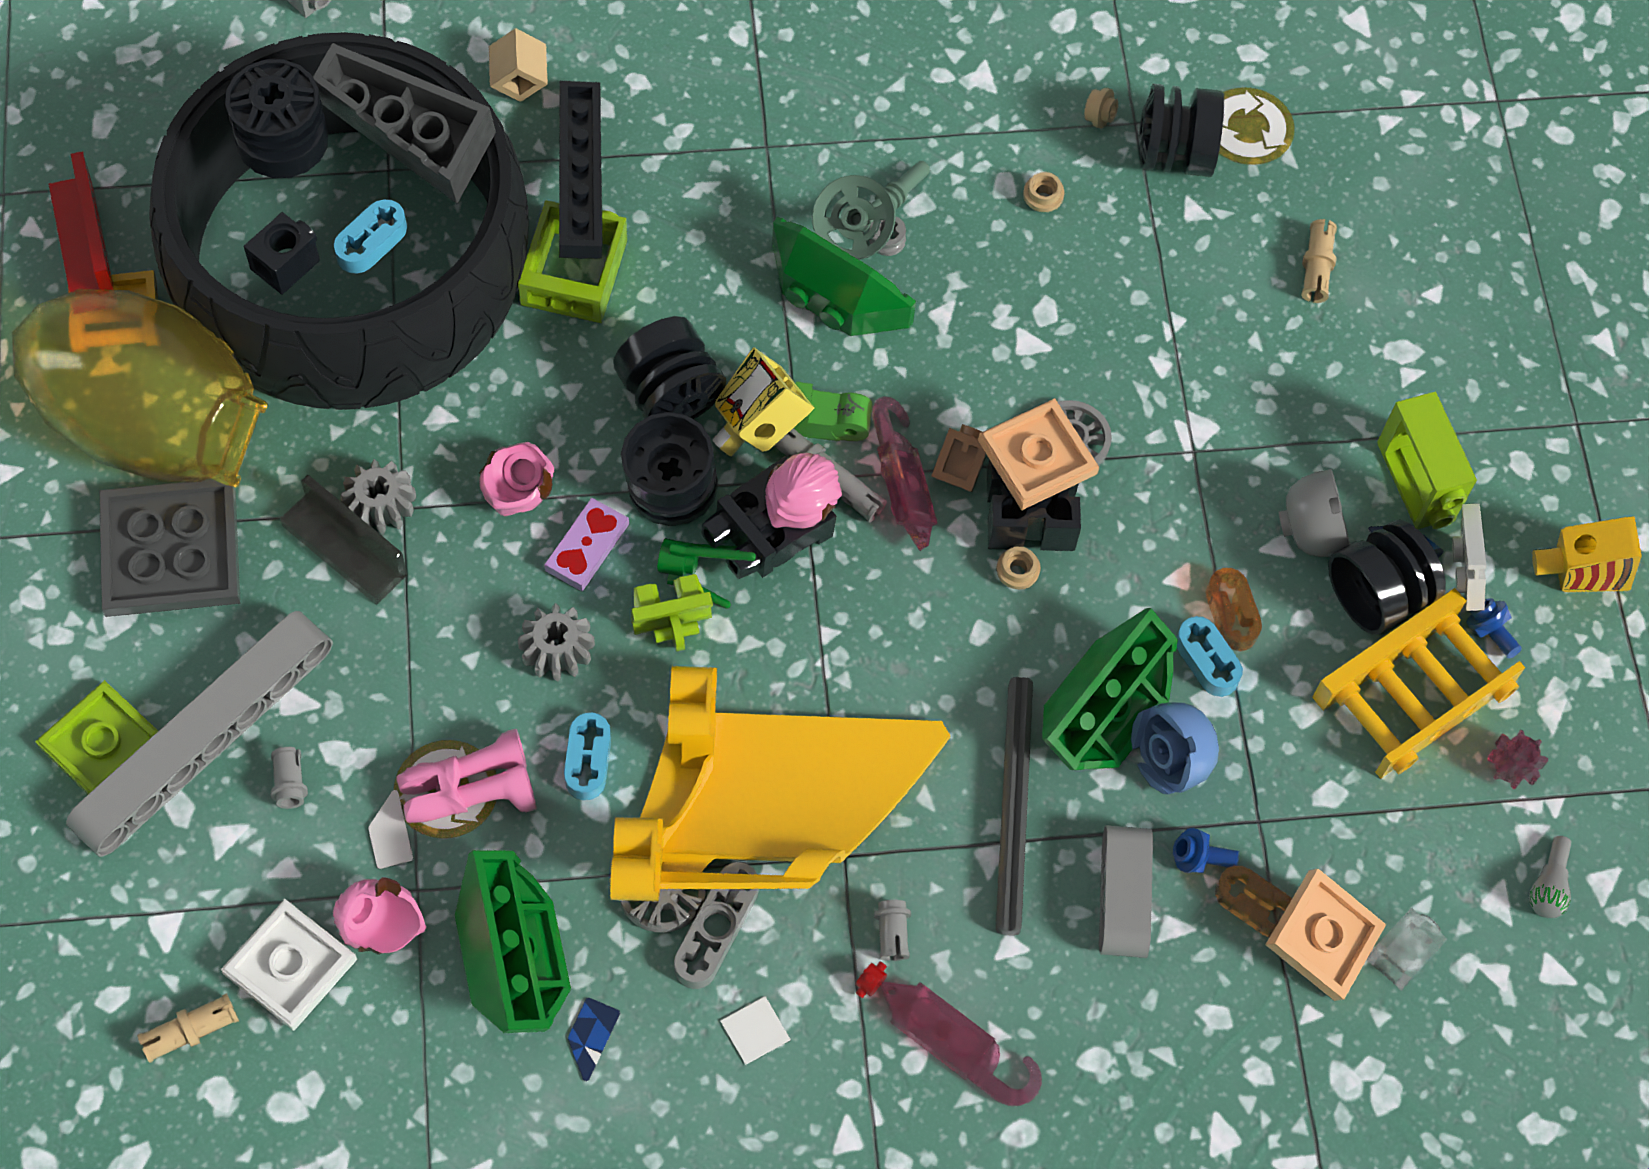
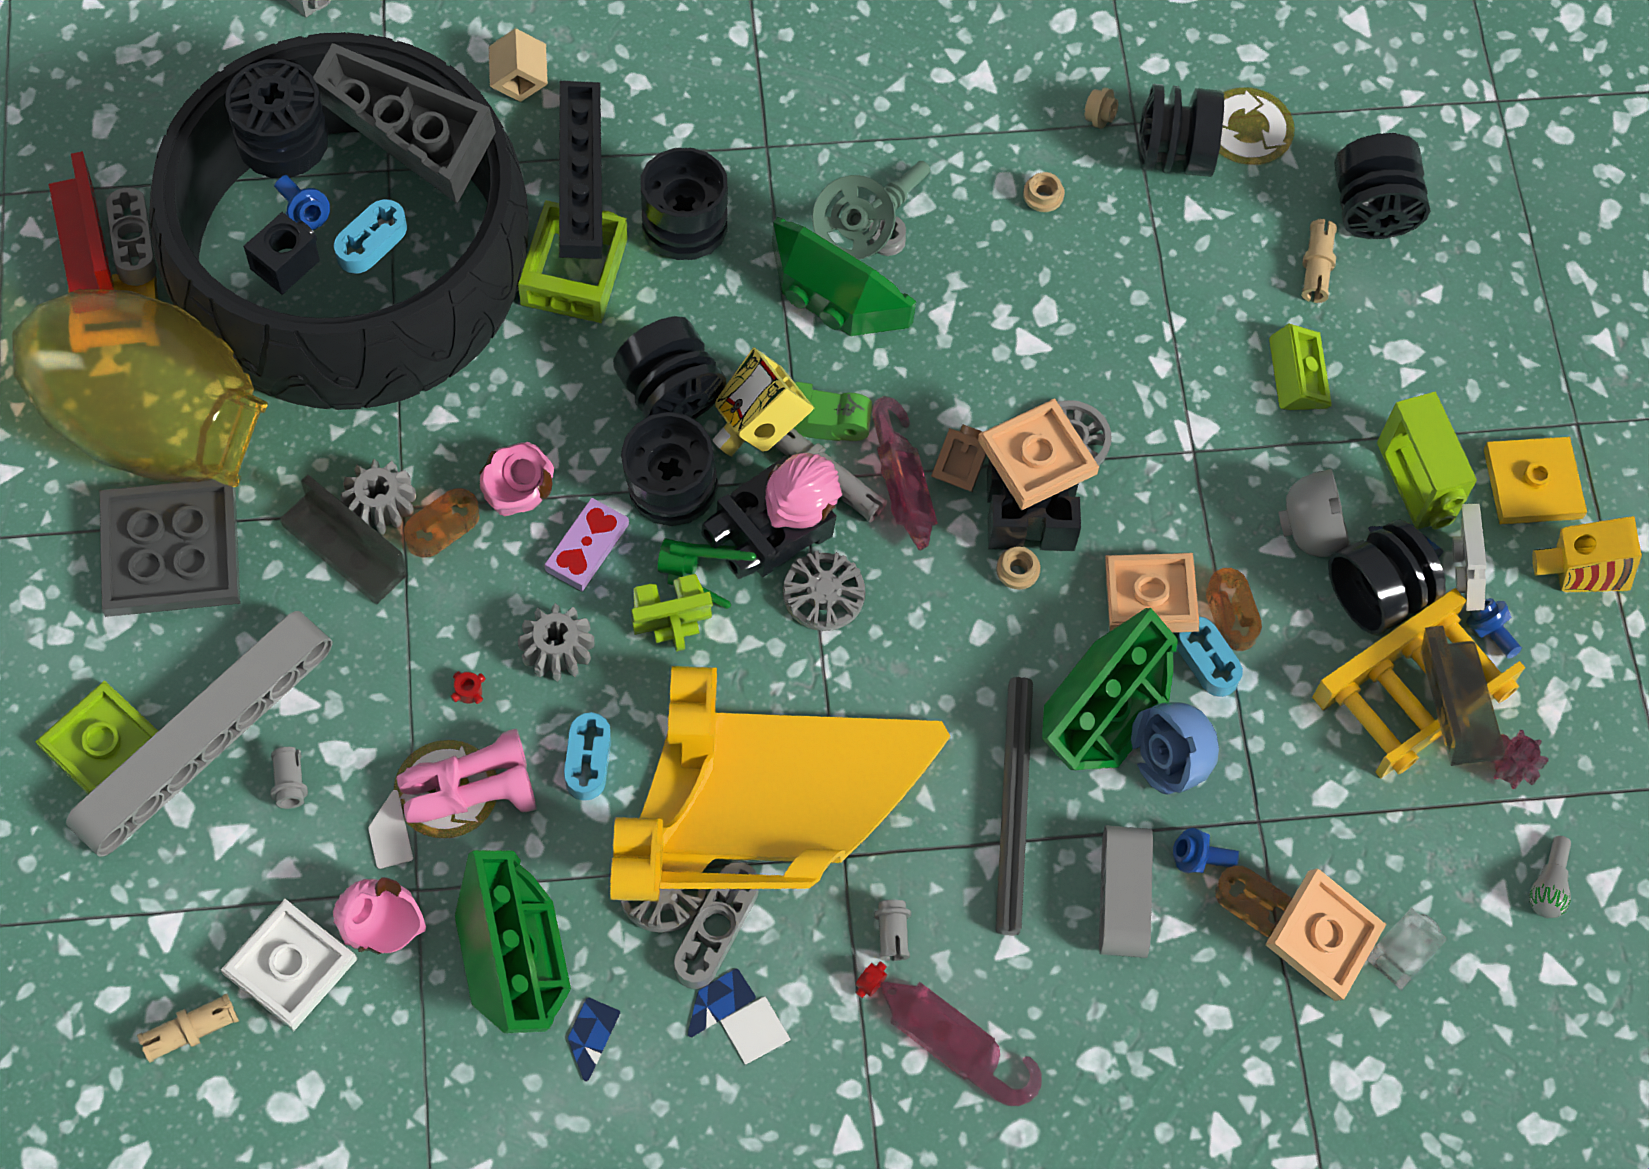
none -> light grey beam [106,188,157,286]
none -> blue plate [274,175,330,230]
none -> clear orange beam [404,488,480,558]
none -> red piece [450,671,486,704]
none -> black wheel [640,148,728,260]
none -> dark blue sticker [688,969,756,1038]
none -> light grey wheel [783,551,865,631]
none -> light nougat plate [1105,553,1199,633]
none -> lime slope [1269,323,1332,410]
none -> black wheel [1334,133,1431,239]
none -> clear smoke panel [1421,625,1505,766]
none -> yellow plate [1483,437,1587,524]

